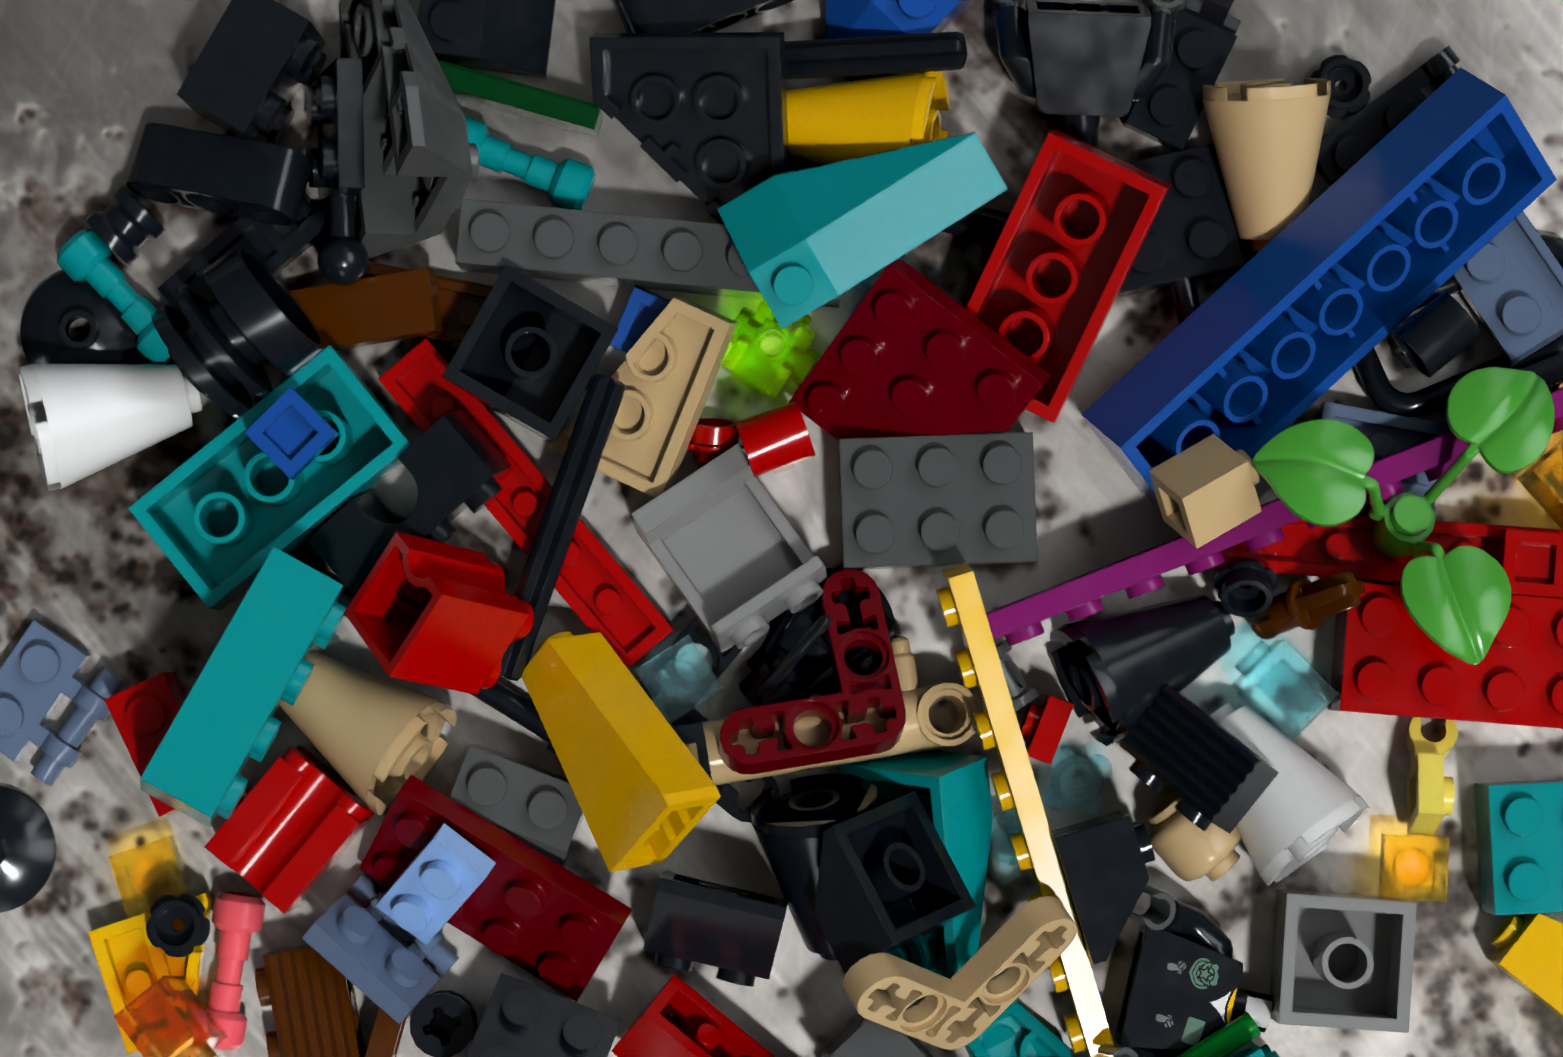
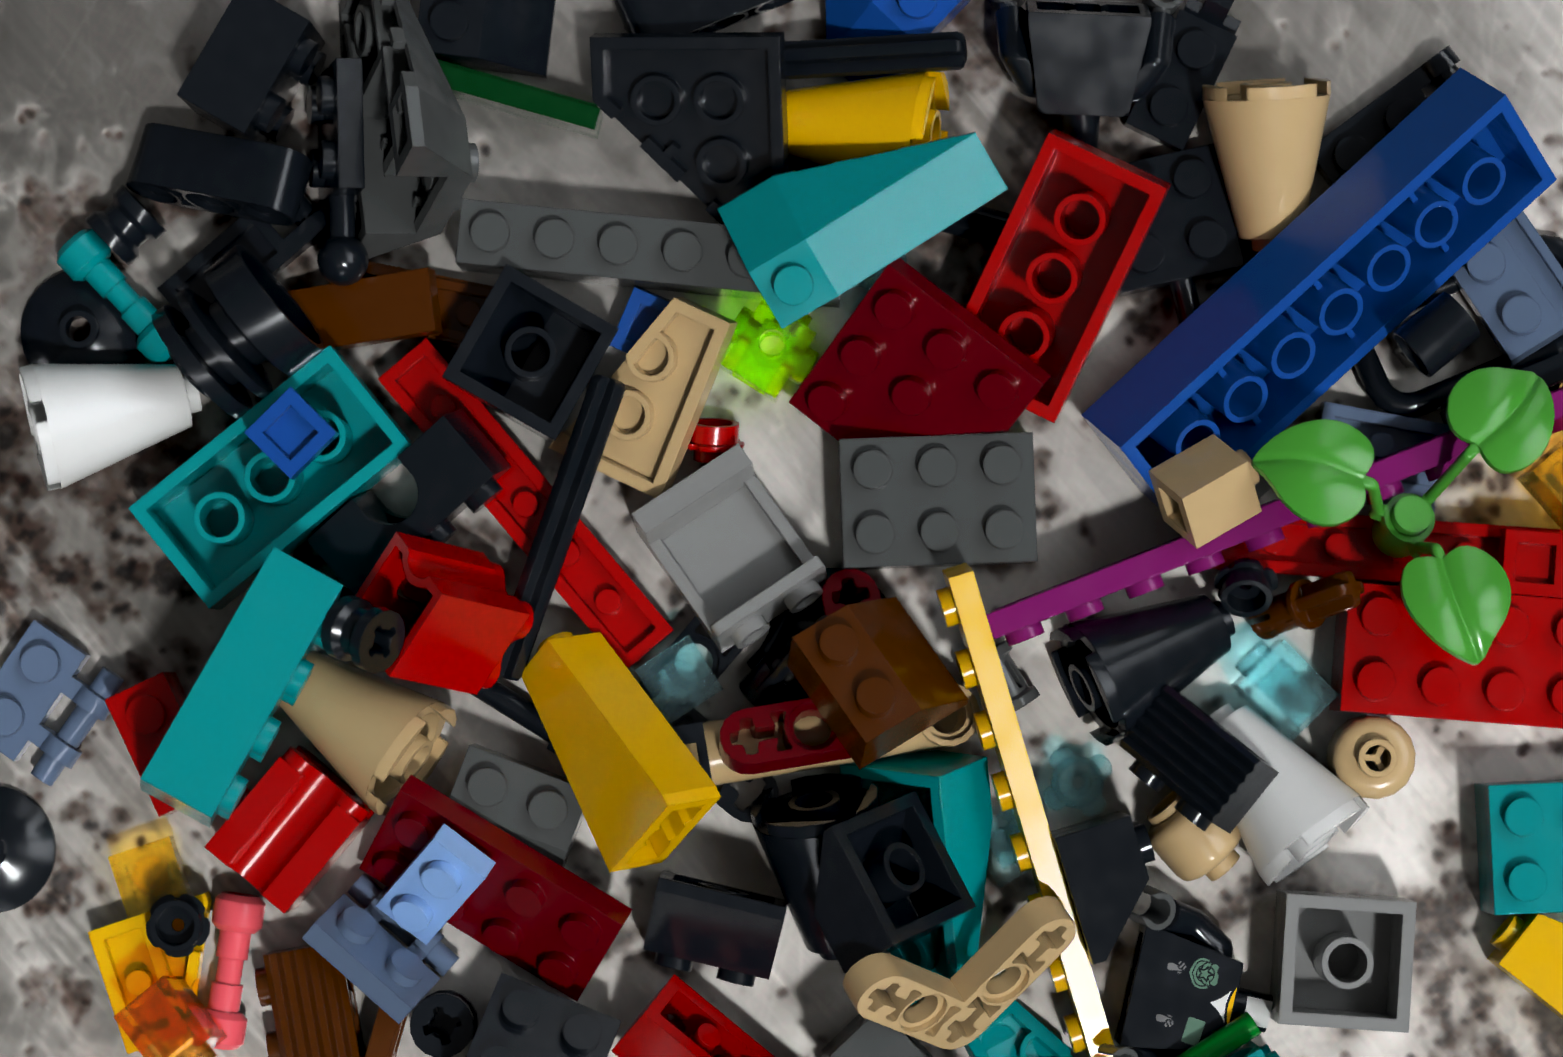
teal piece [464,115,596,210] -> none
red piece [735,401,816,477] -> none
red plate [1020,695,1074,765] -> none
black plate [1311,55,1372,118] -> none
clear yellow plate [1379,833,1449,902] -> none
light yellow plate [1405,717,1458,836] -> none
none -> black wheel [321,595,406,674]
none -> reddish brown slope [787,597,969,770]
none -> tan head [1326,715,1416,799]

